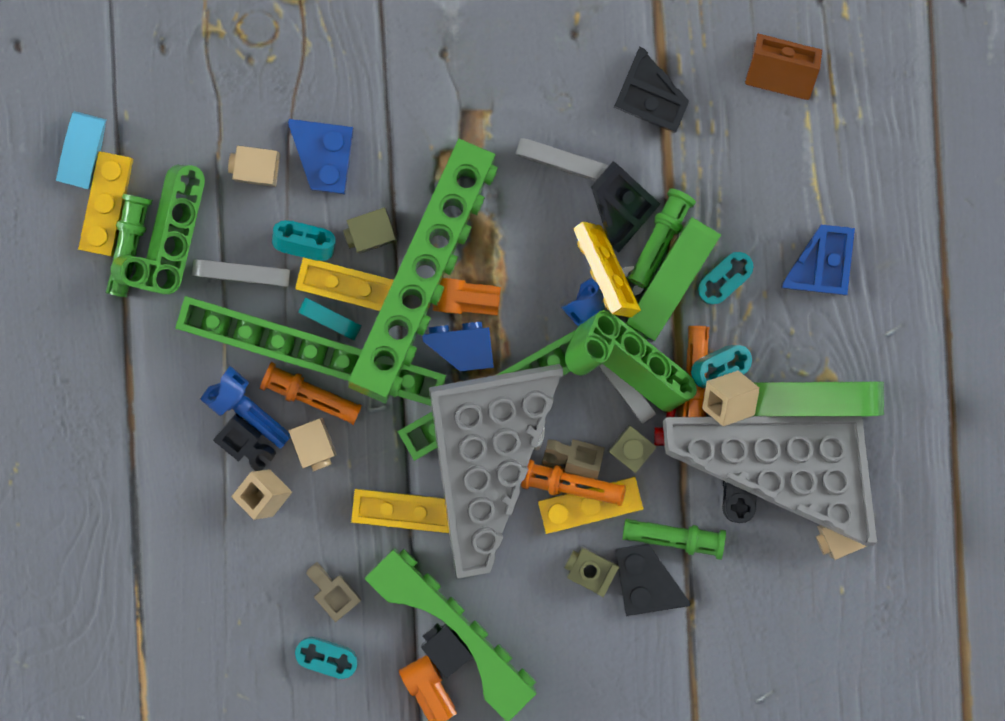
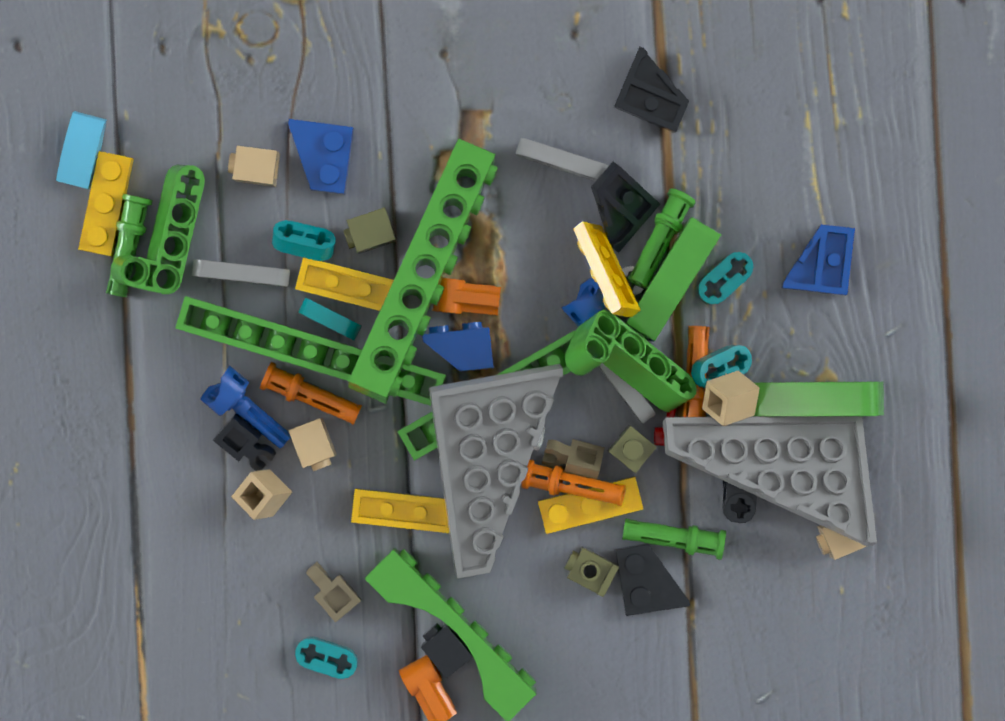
dark orange panel [745,33,822,100] -> none

